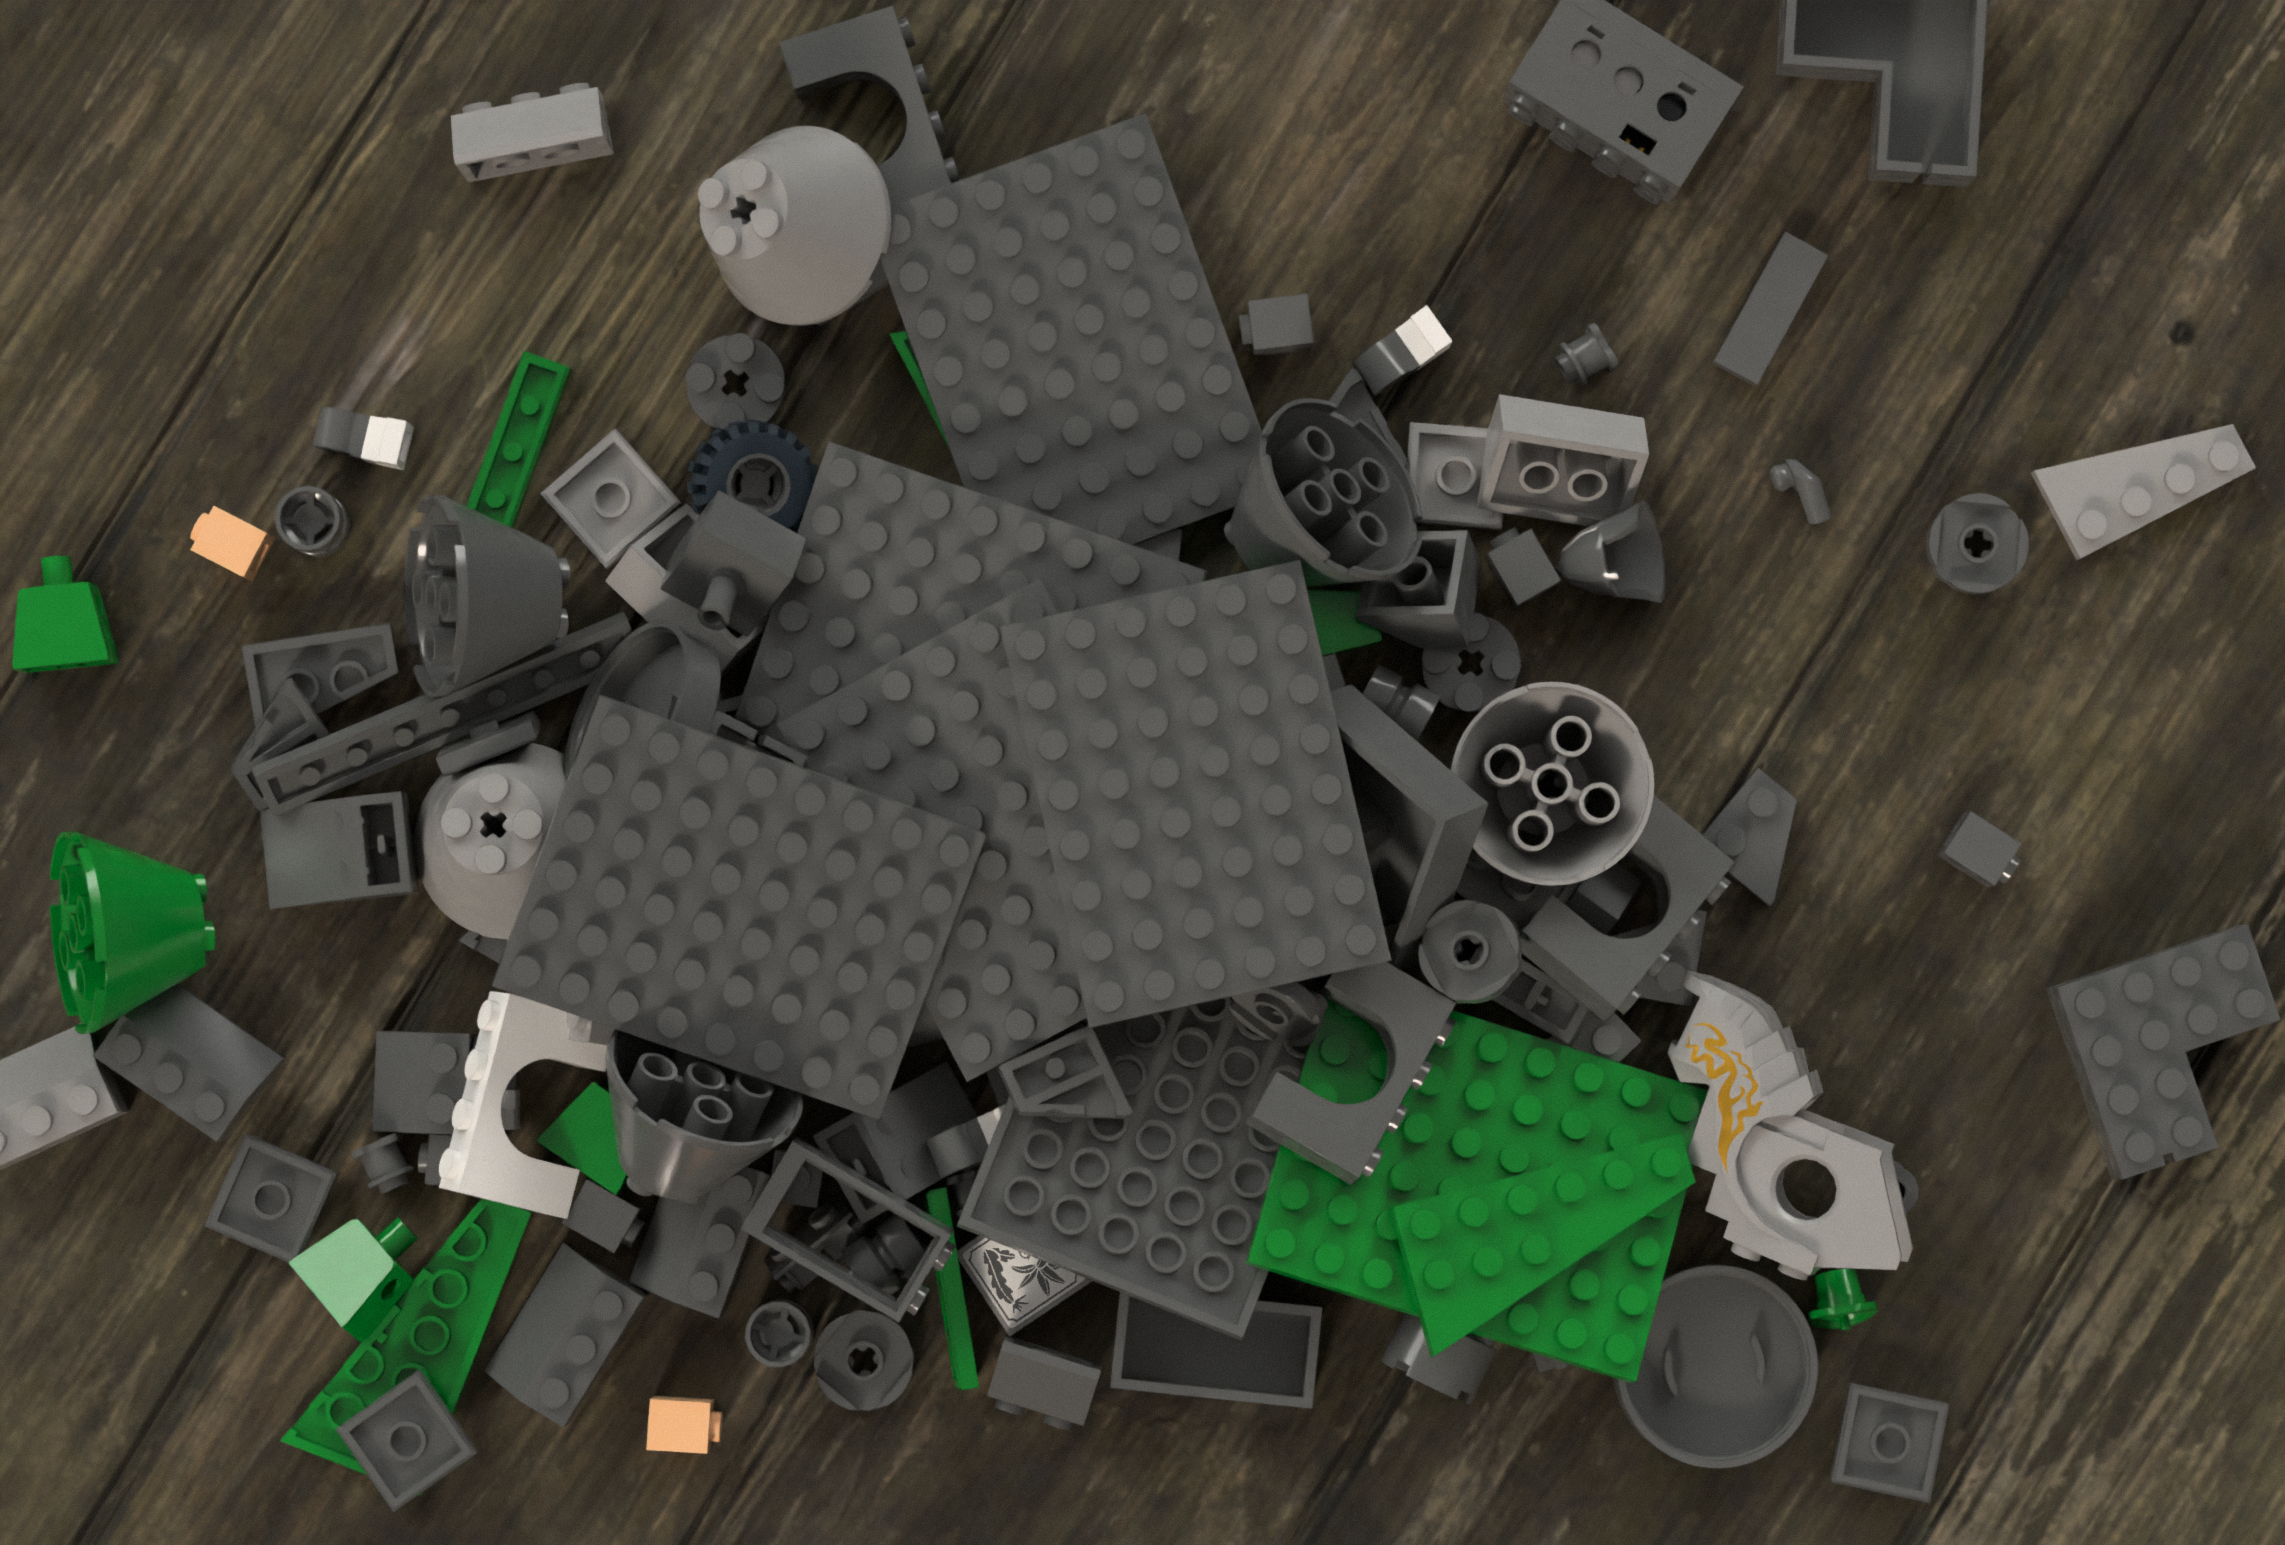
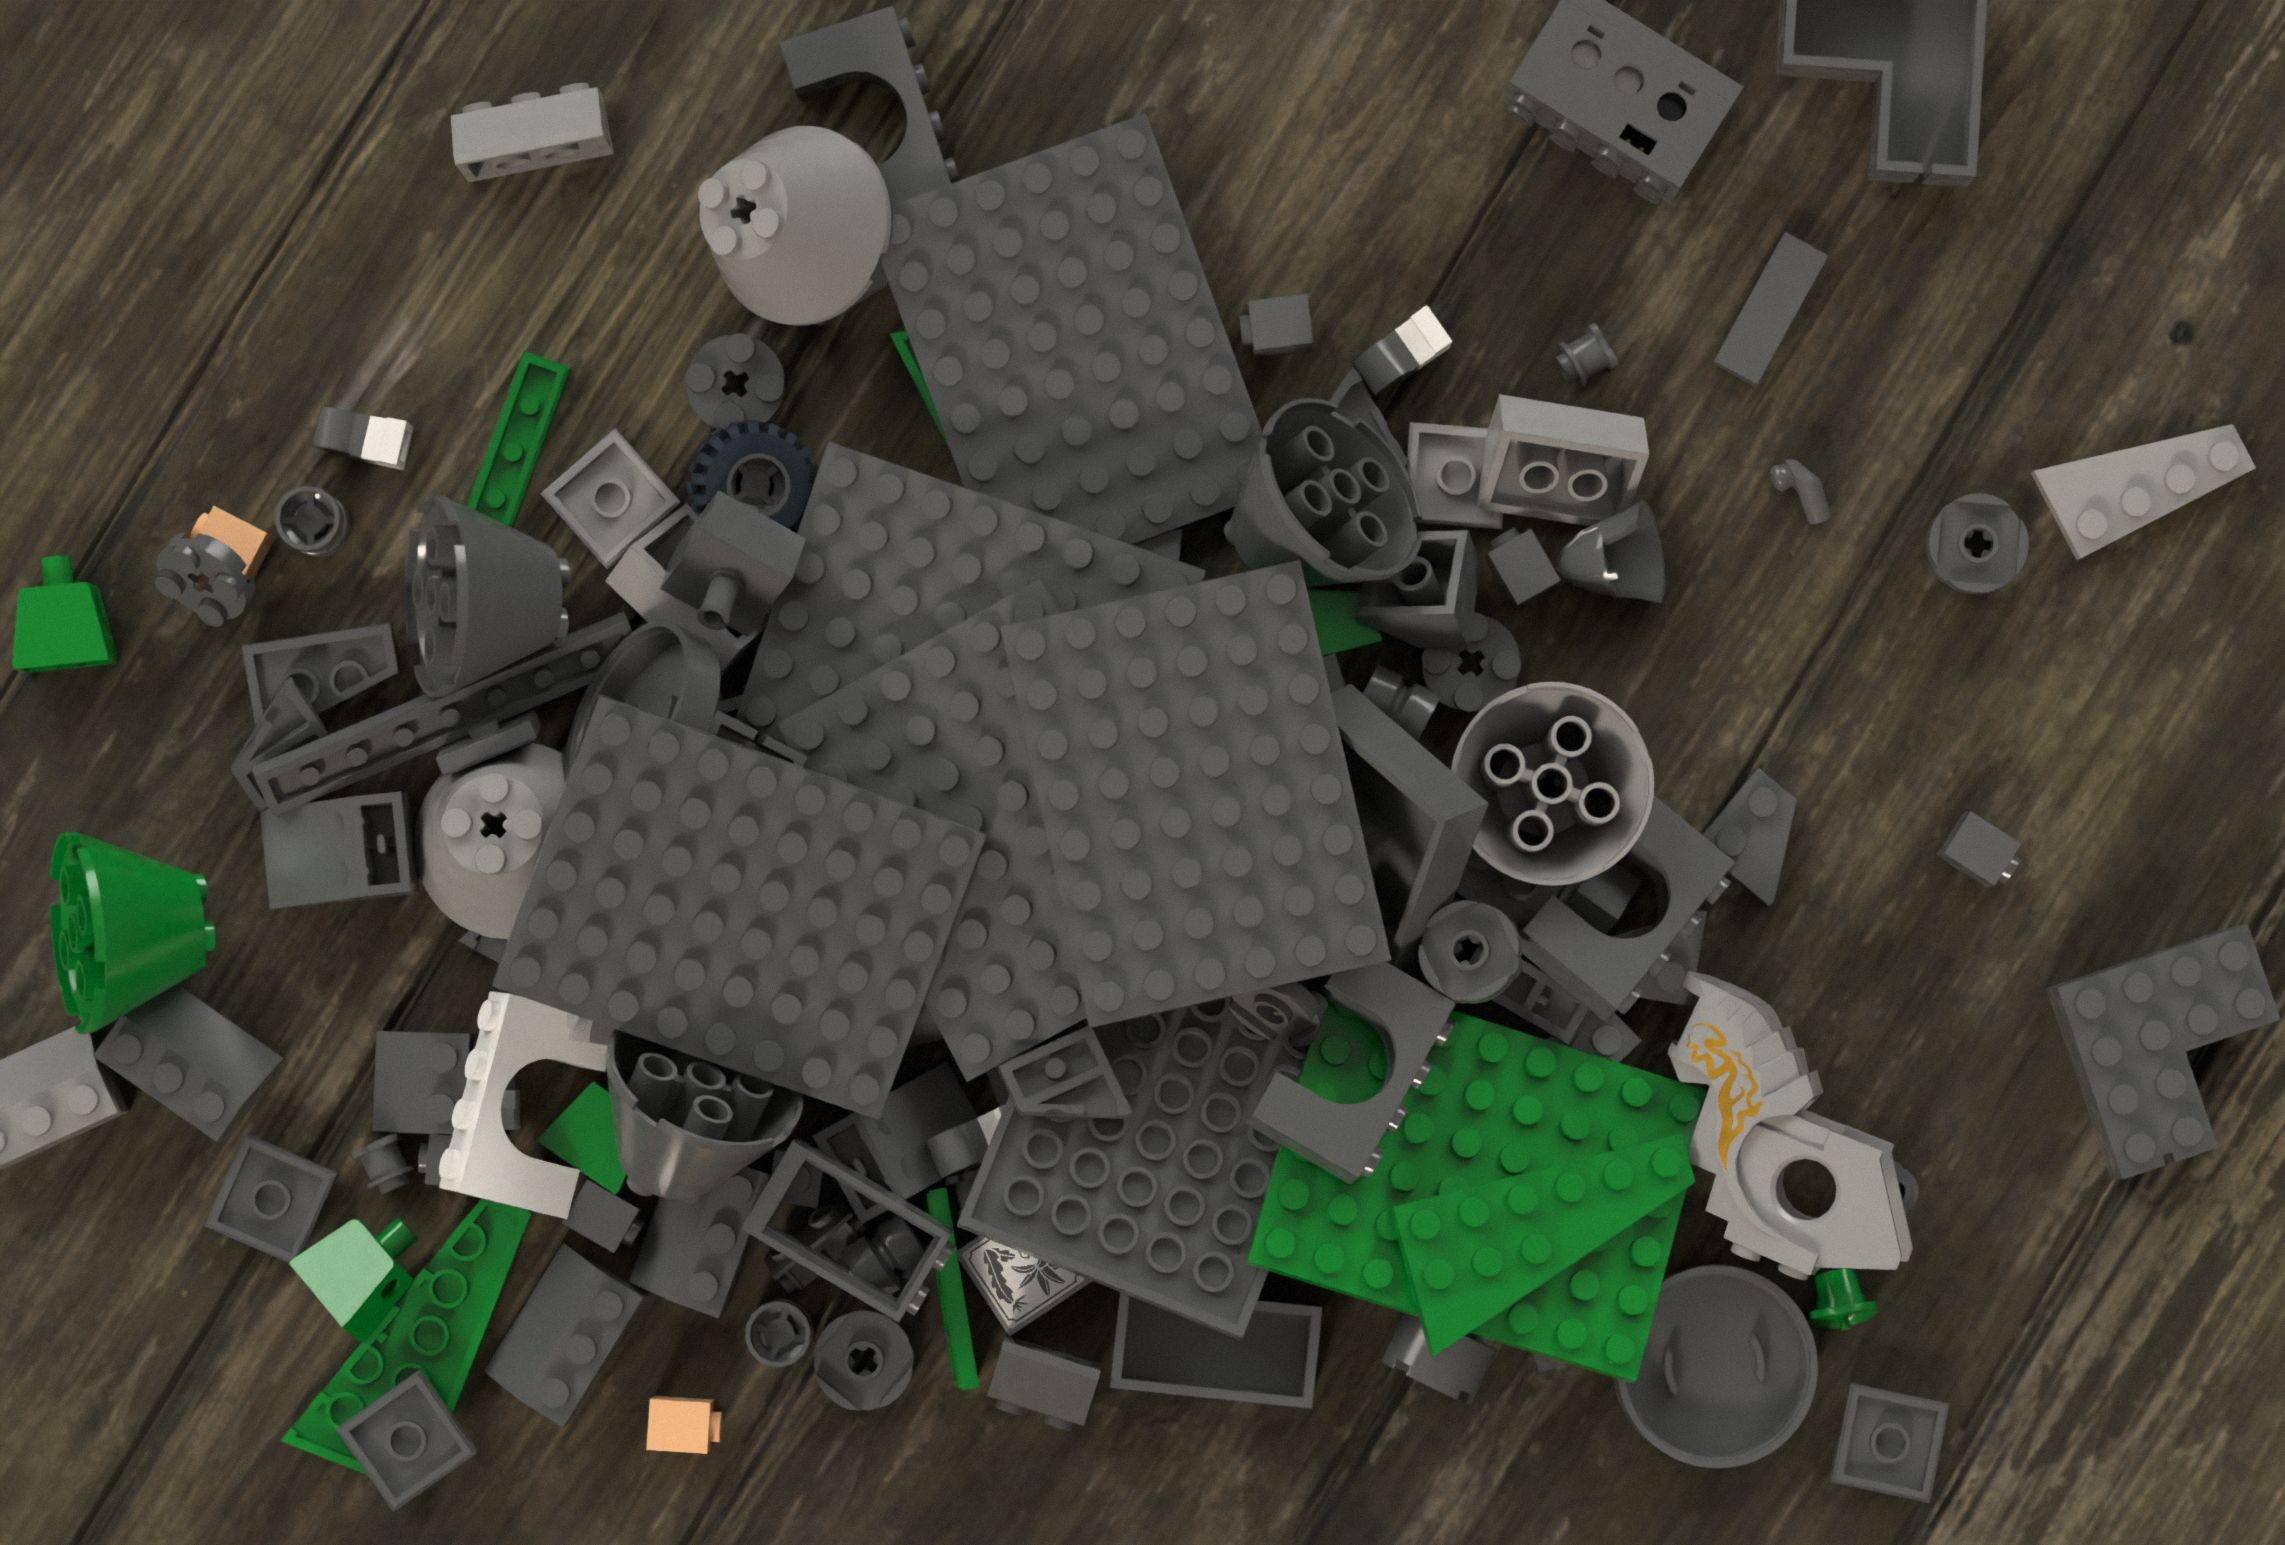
none -> dark grey plate [155,533,255,627]

